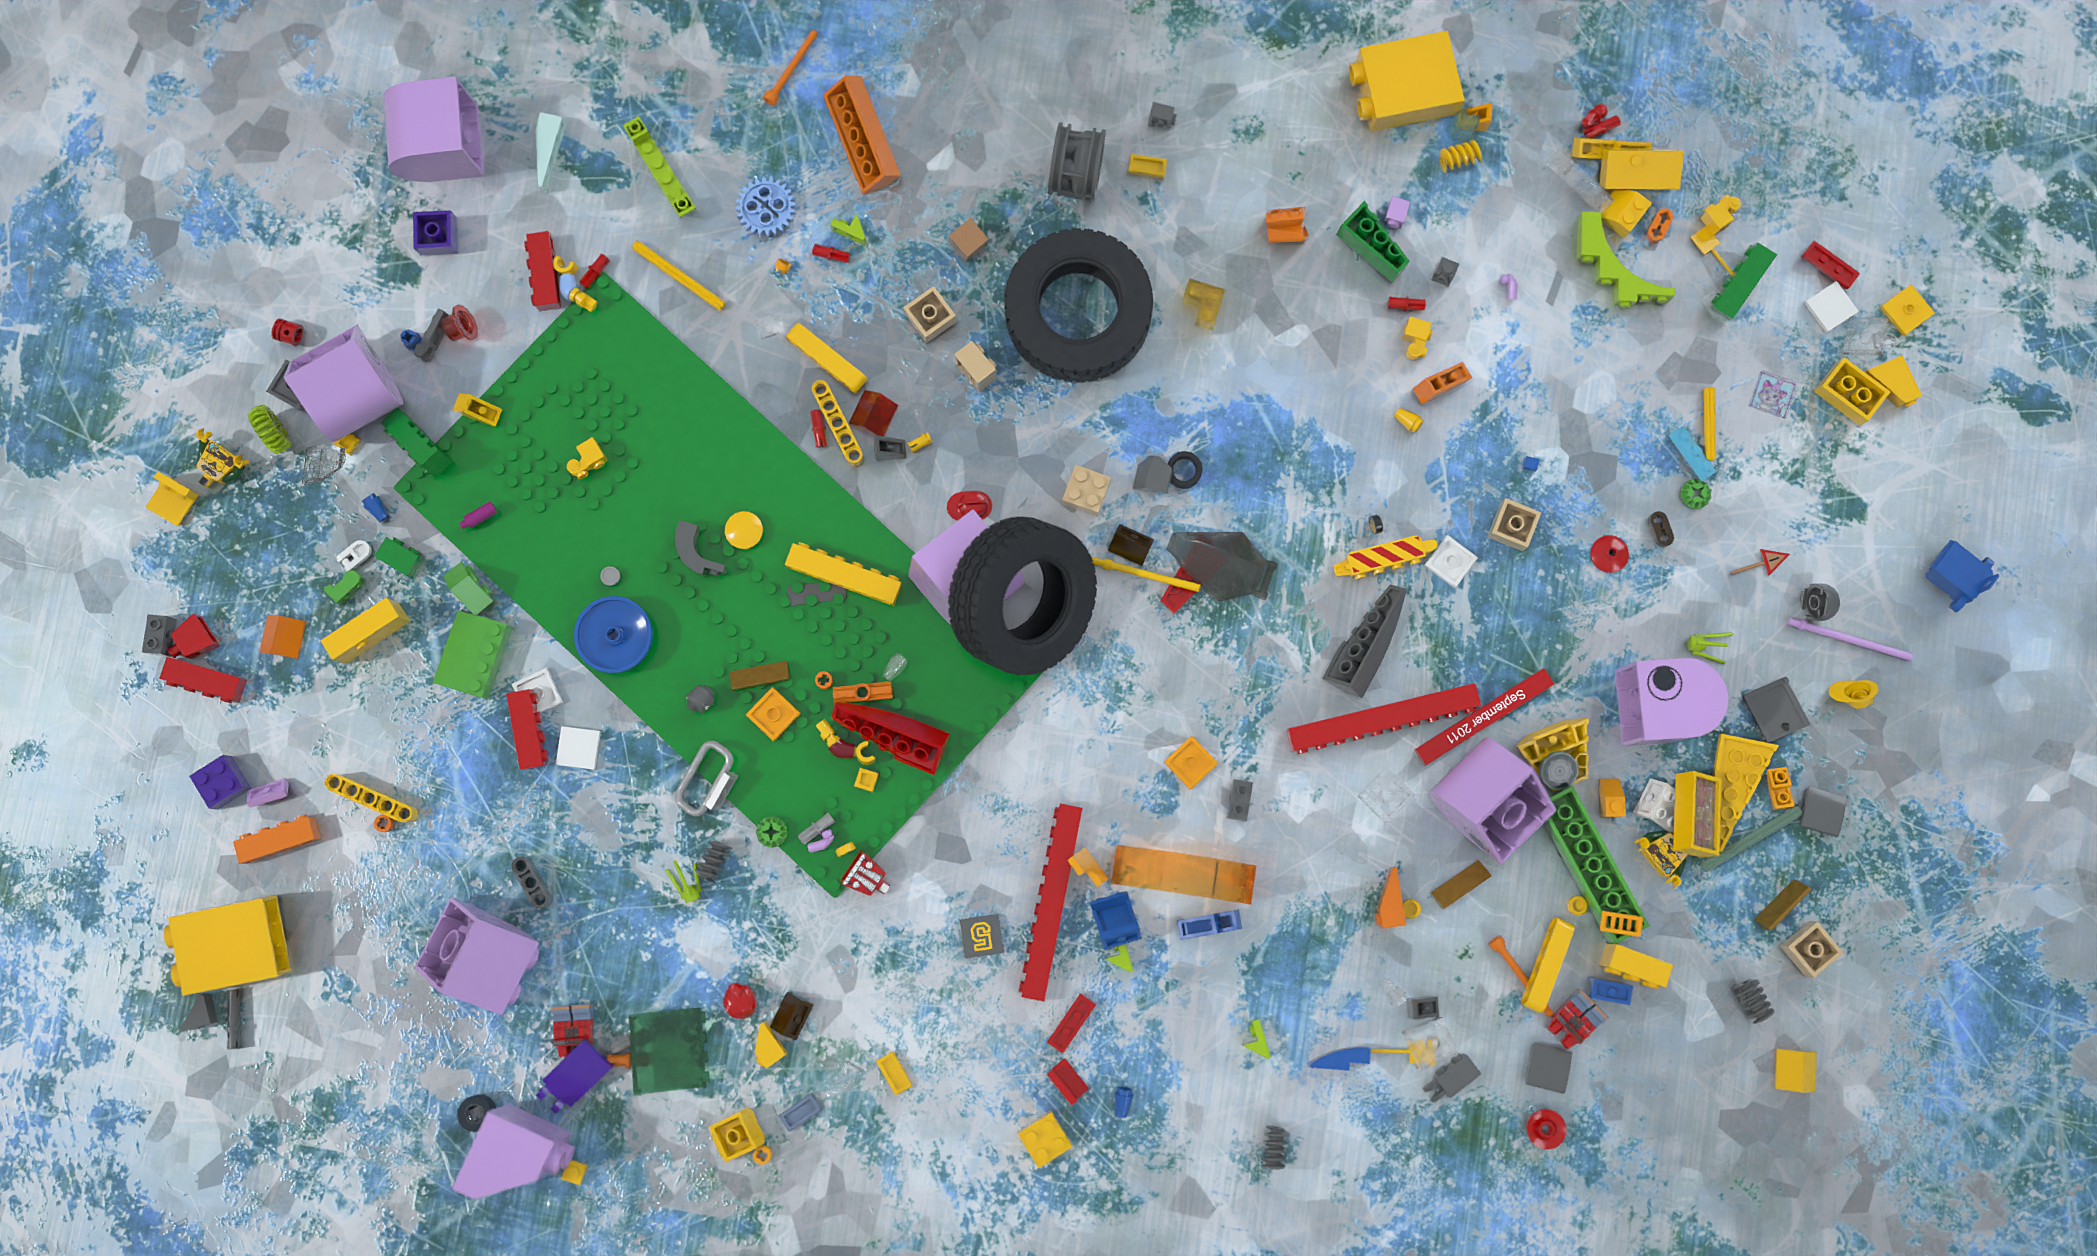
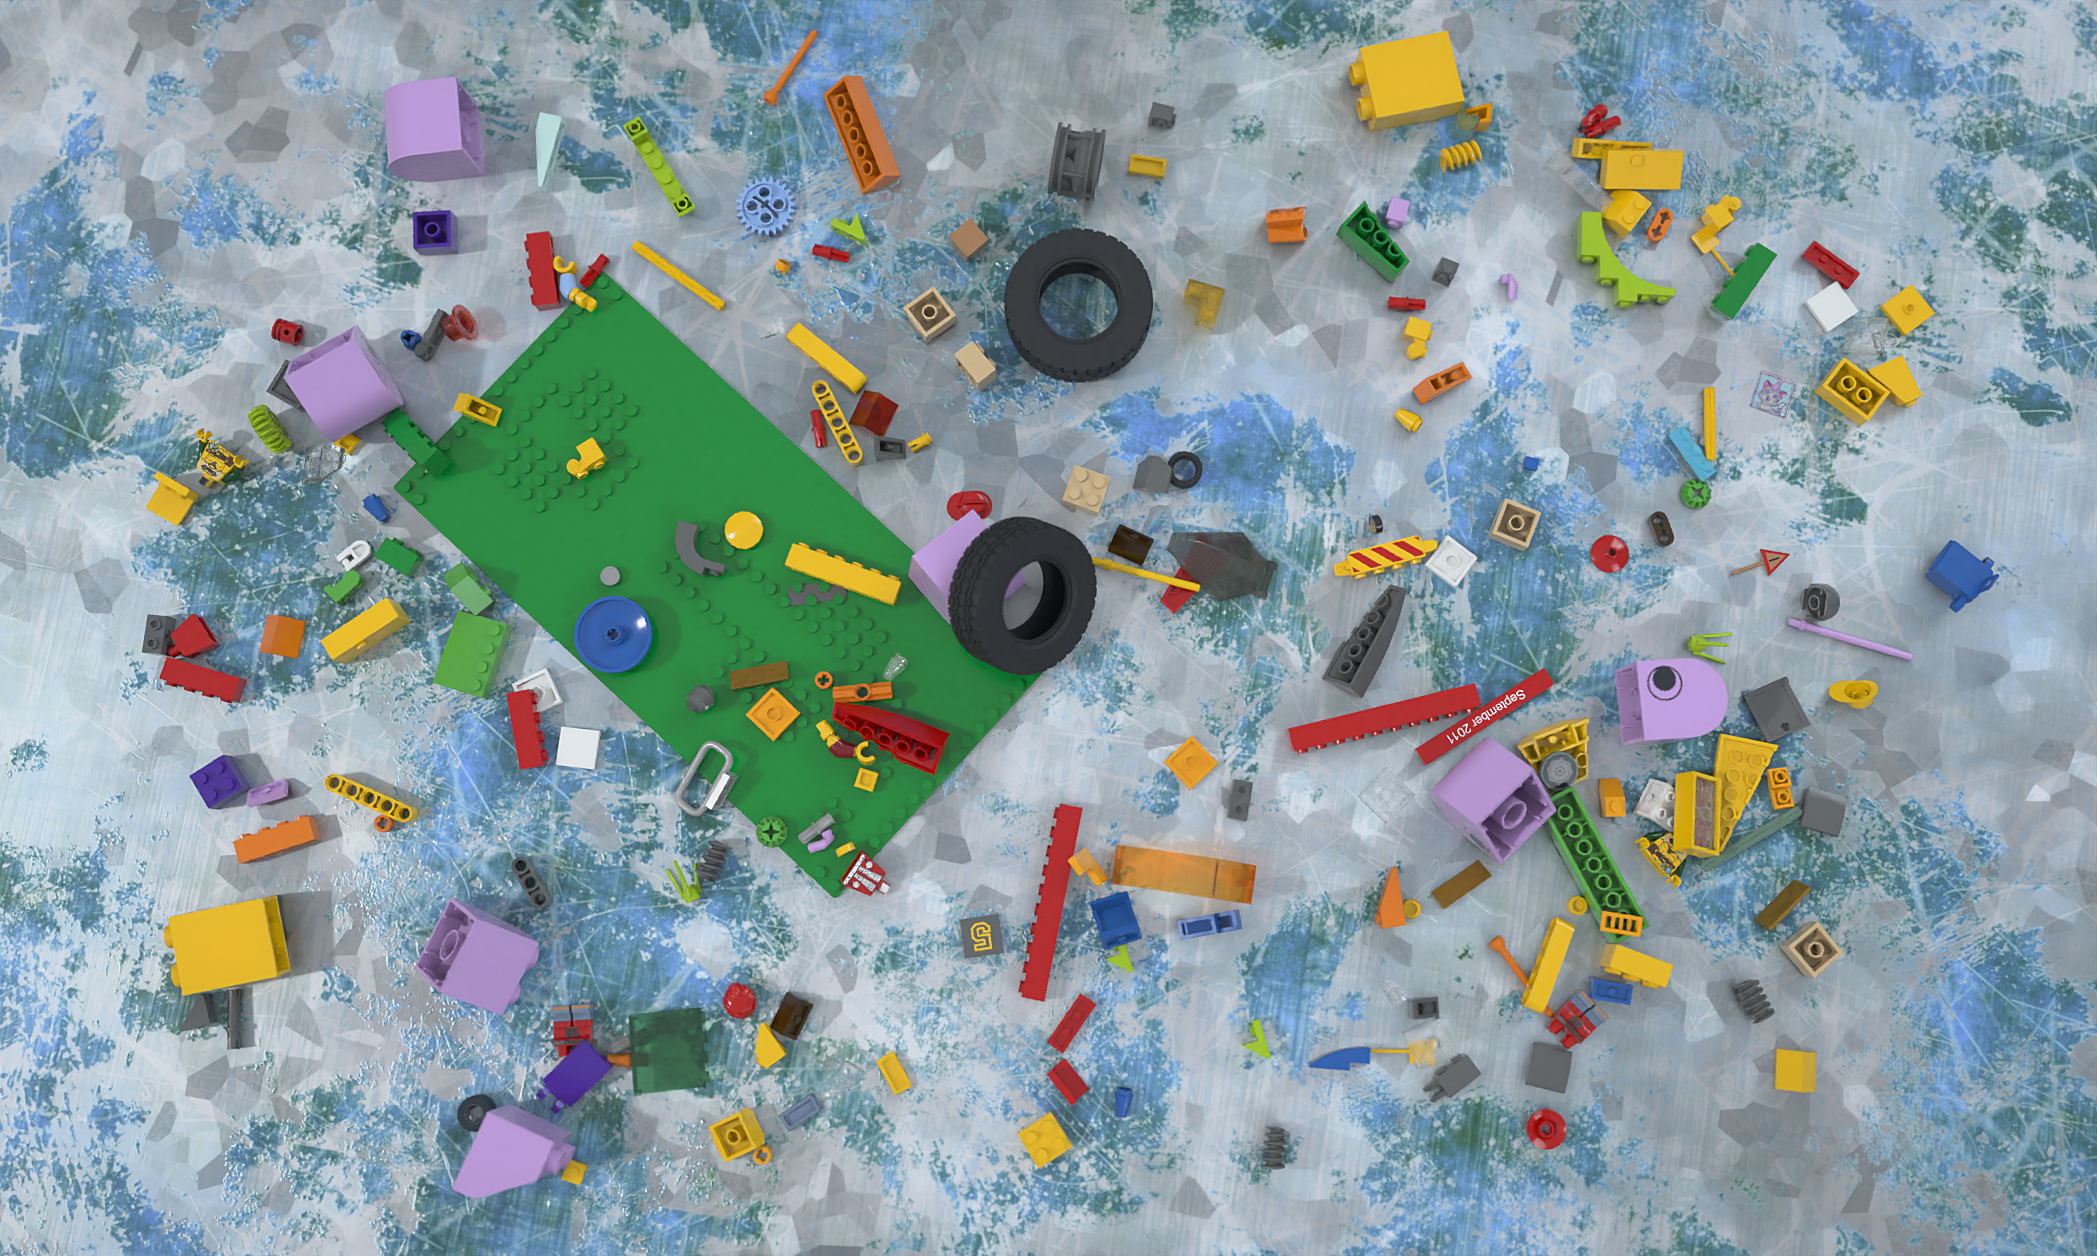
magenta cylinder [459,501,498,529] -> none

